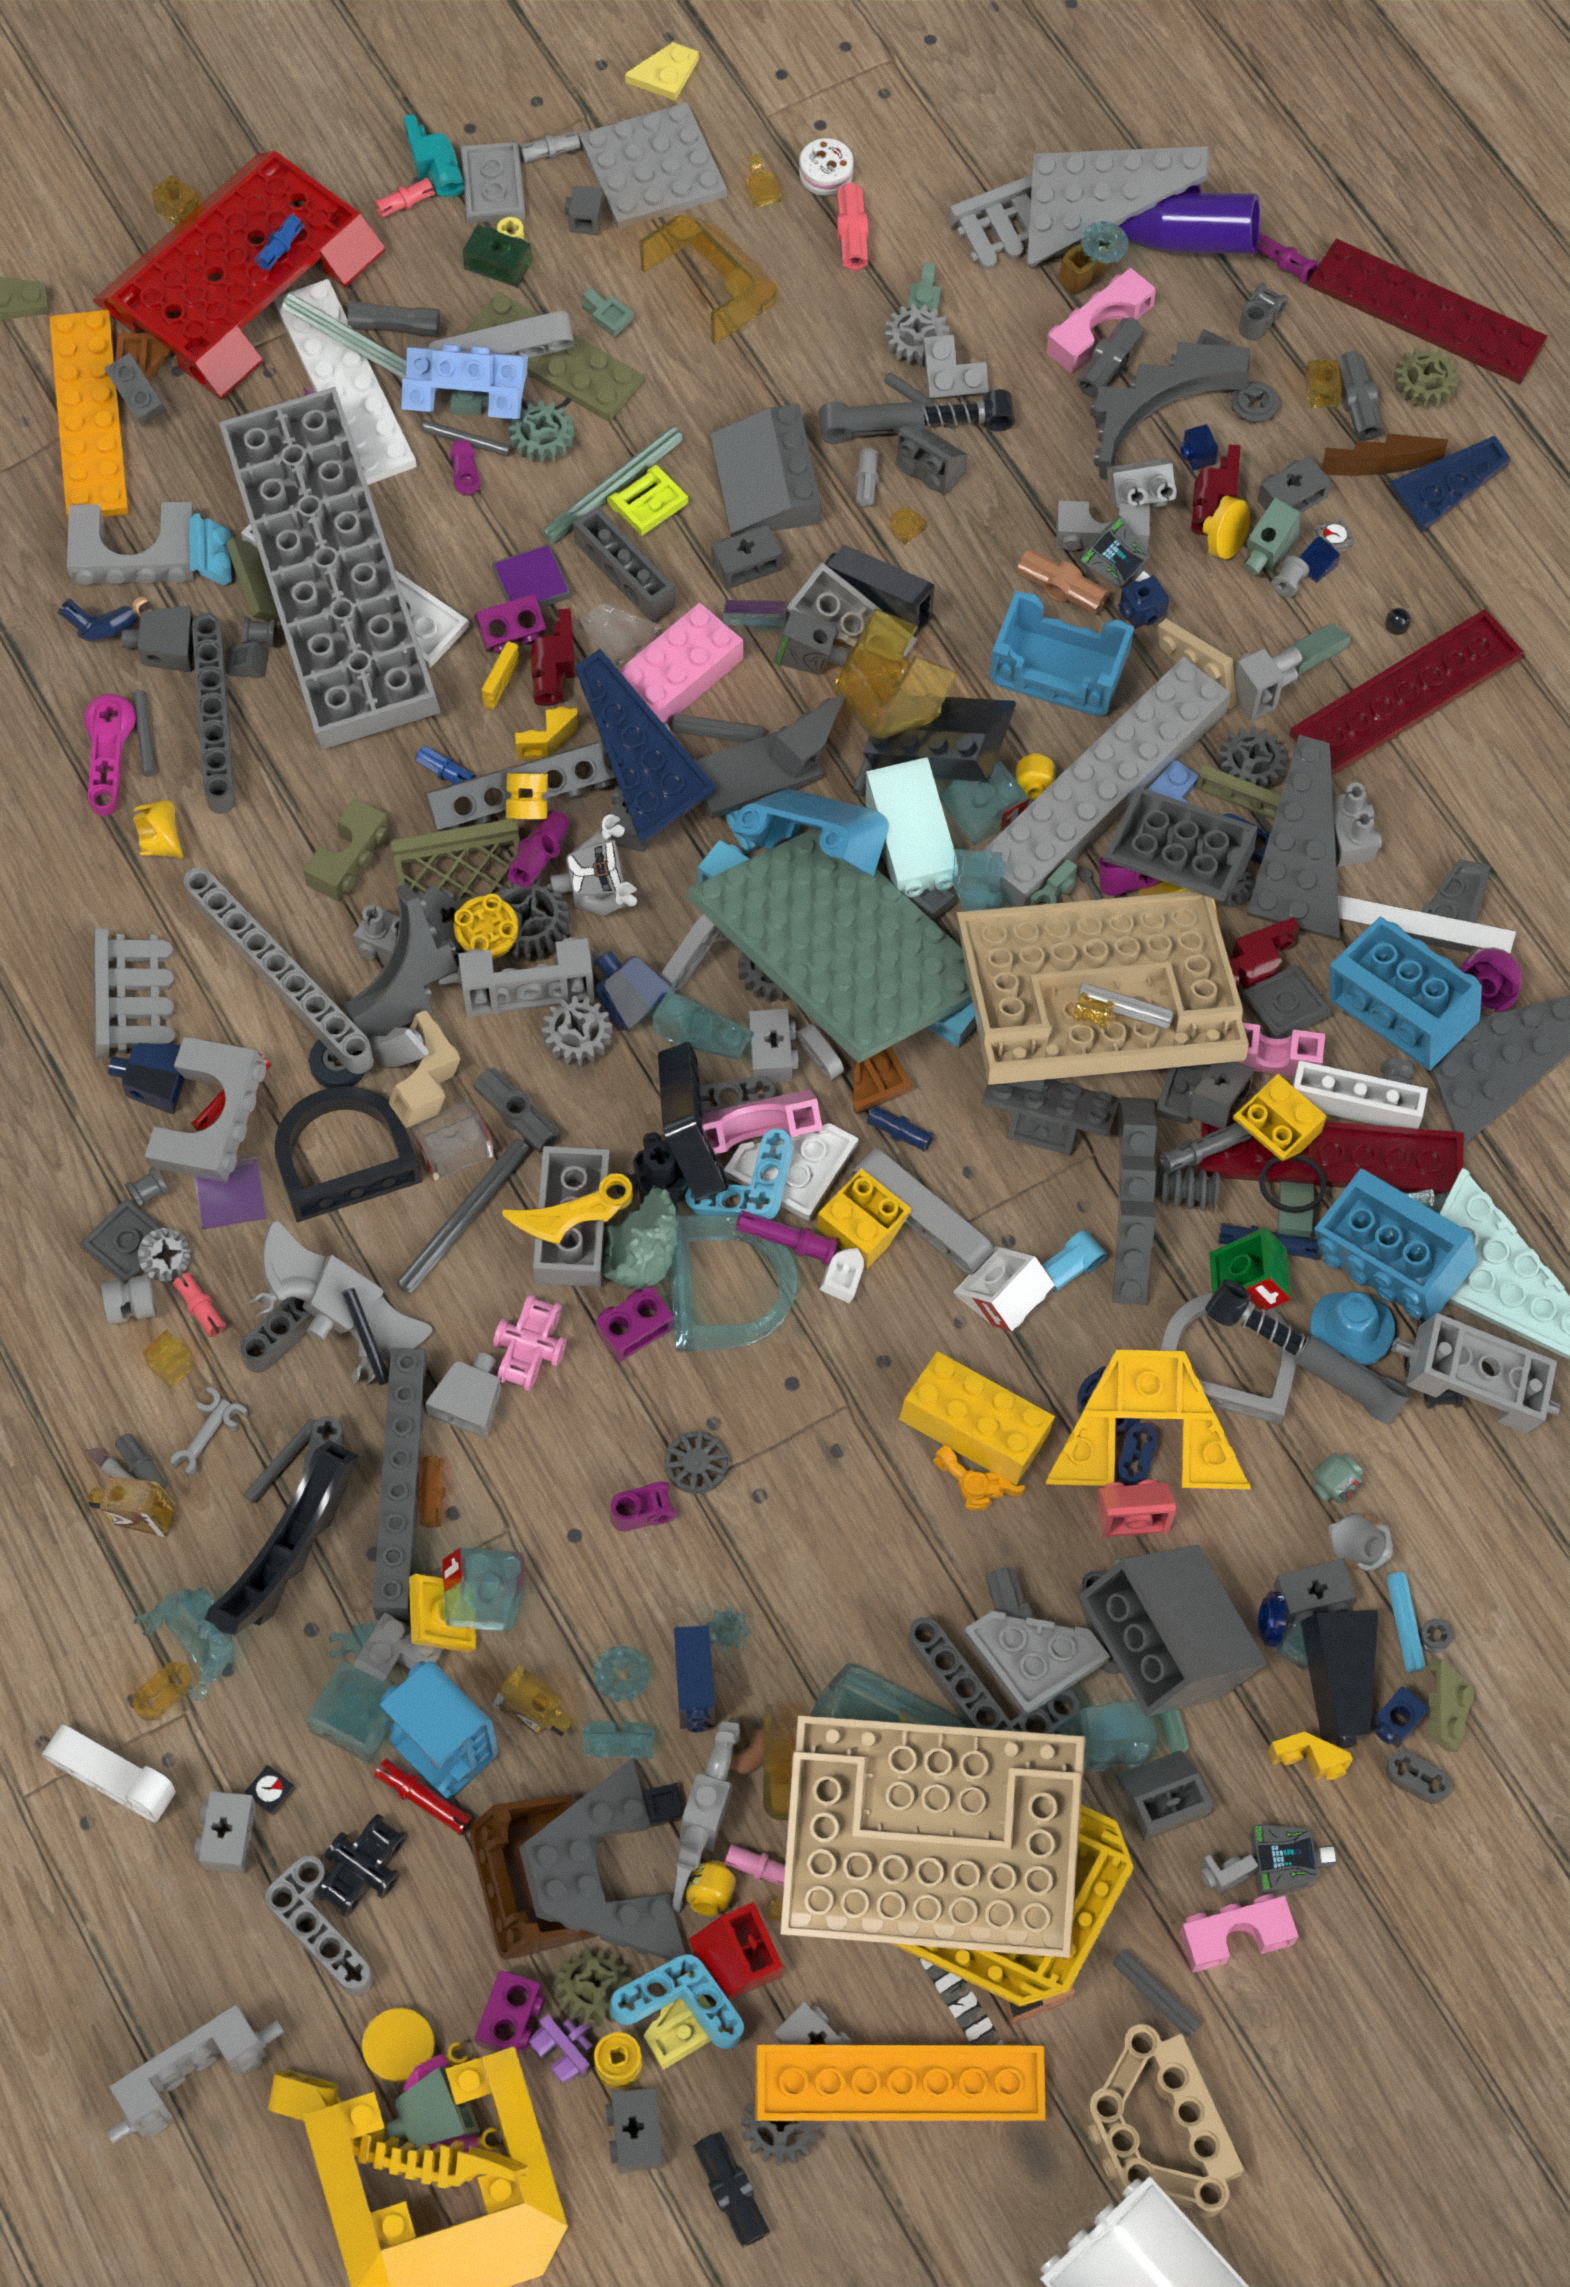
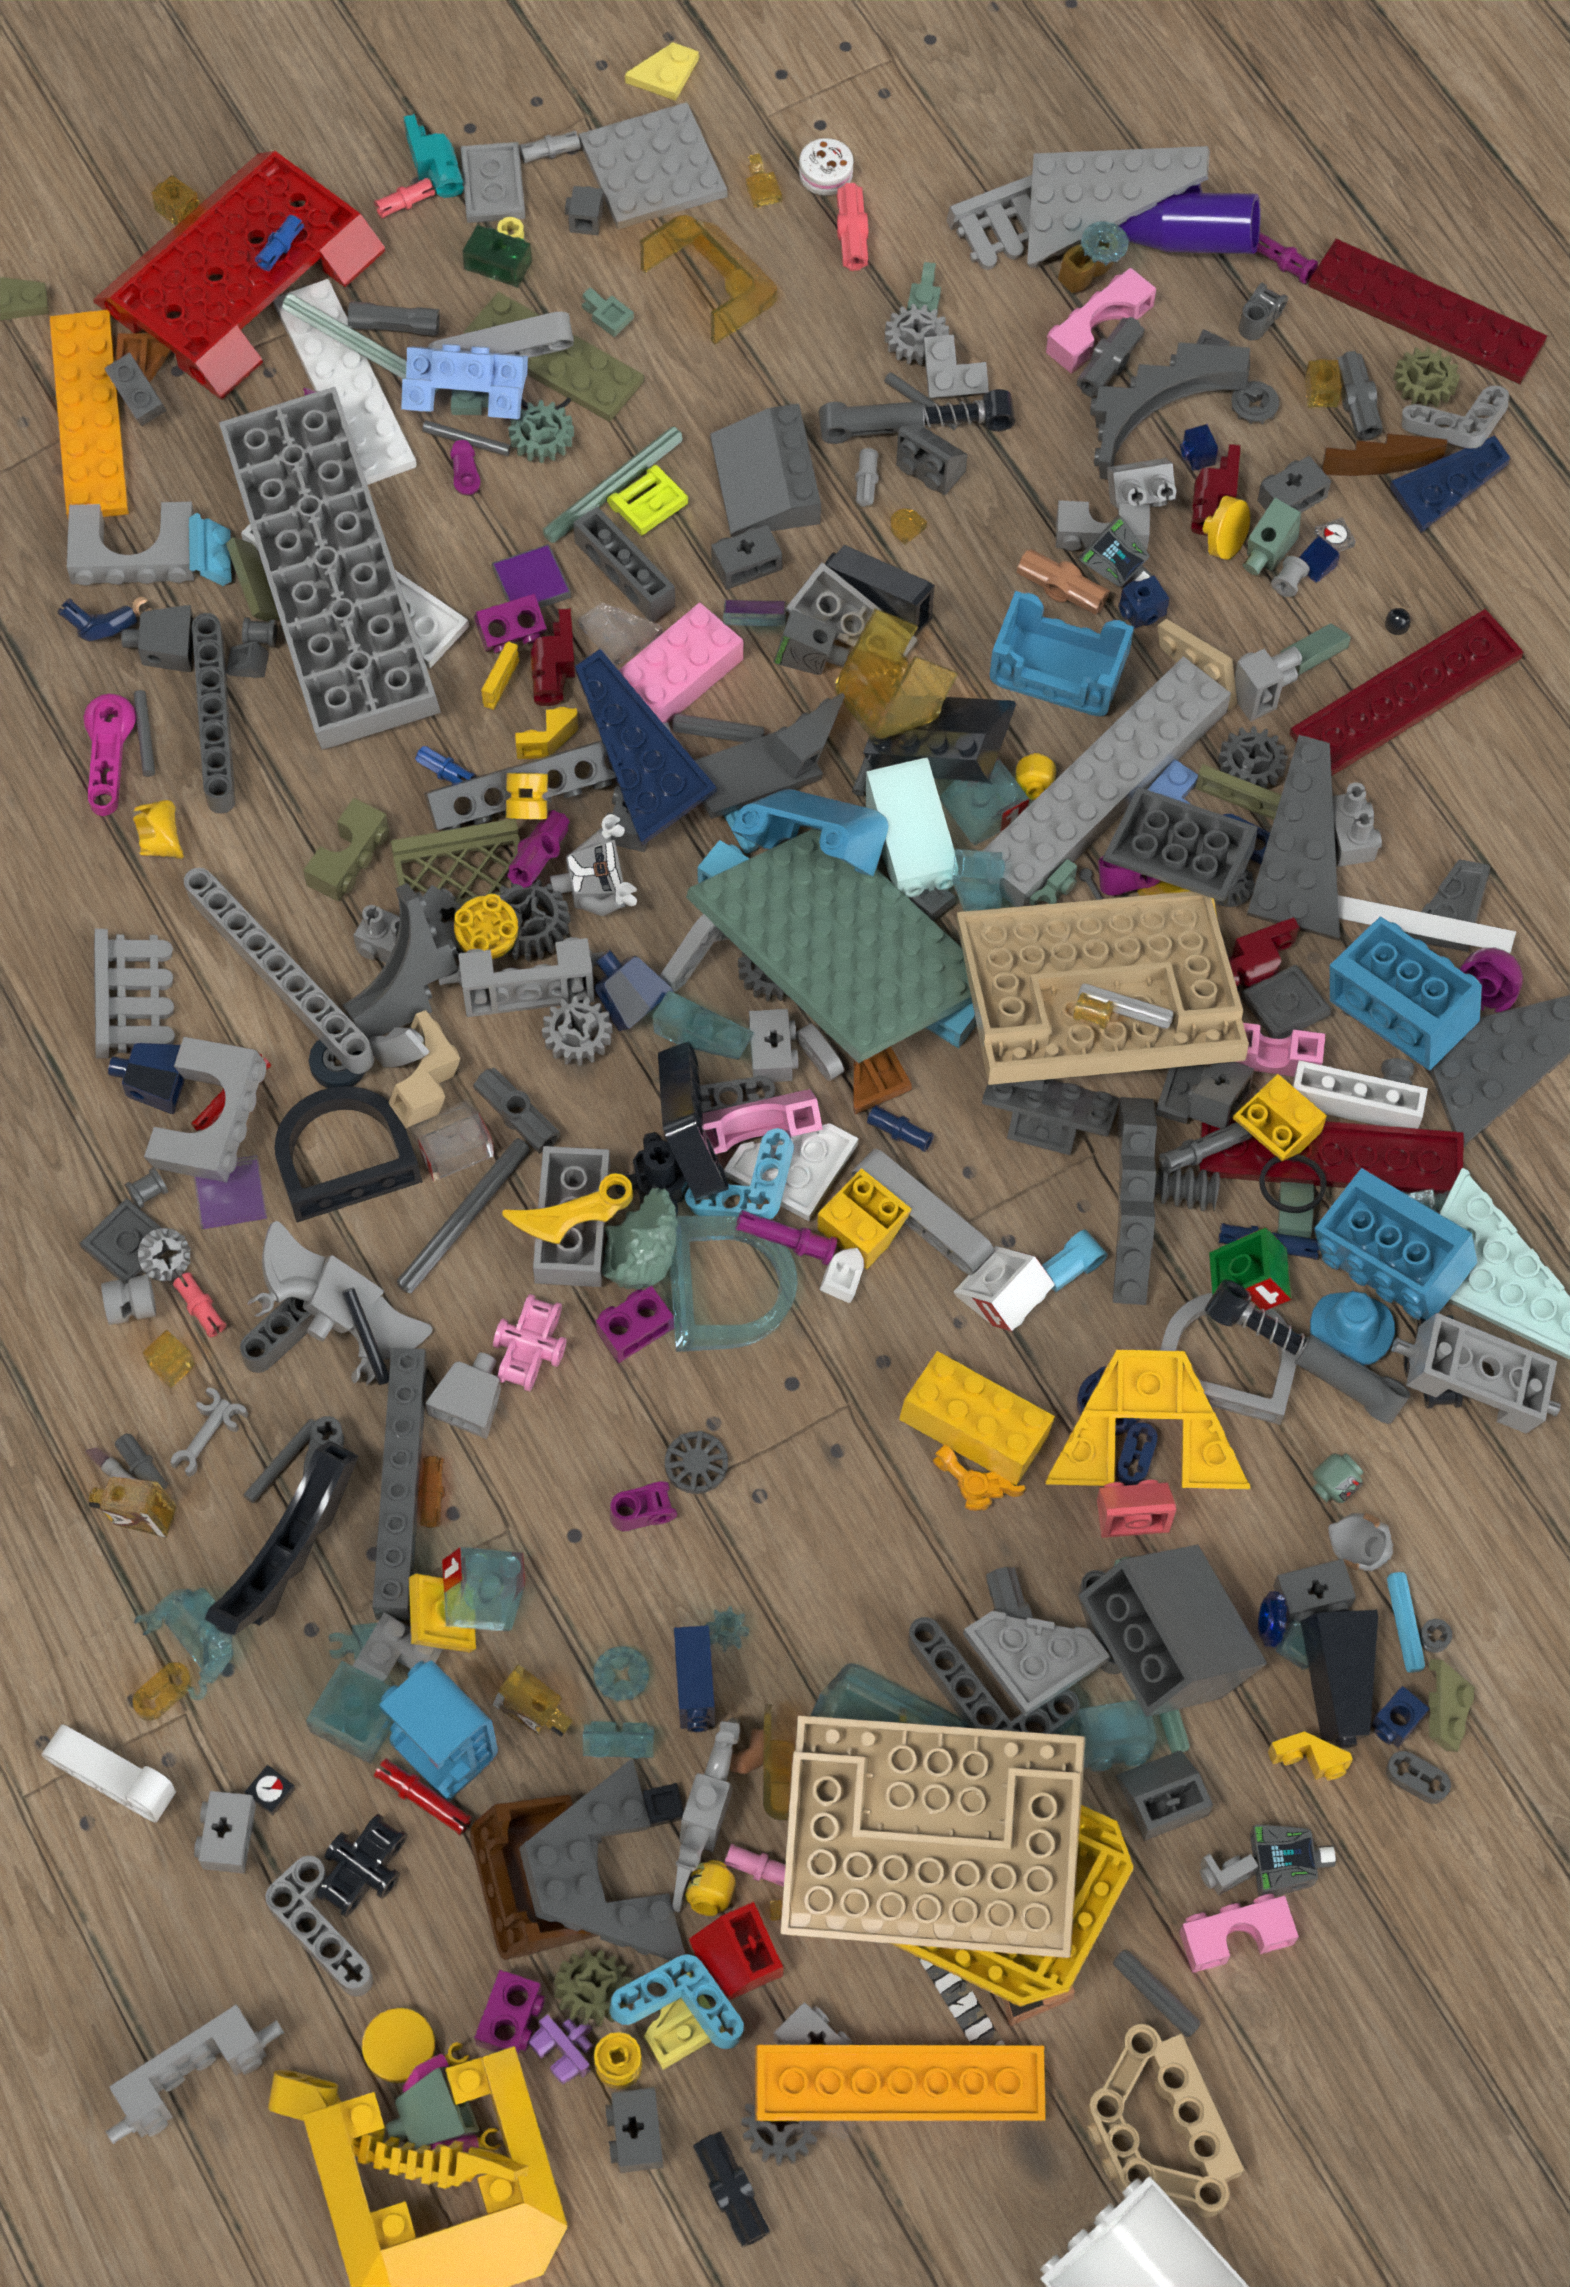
none -> light grey beam [1402,386,1509,448]

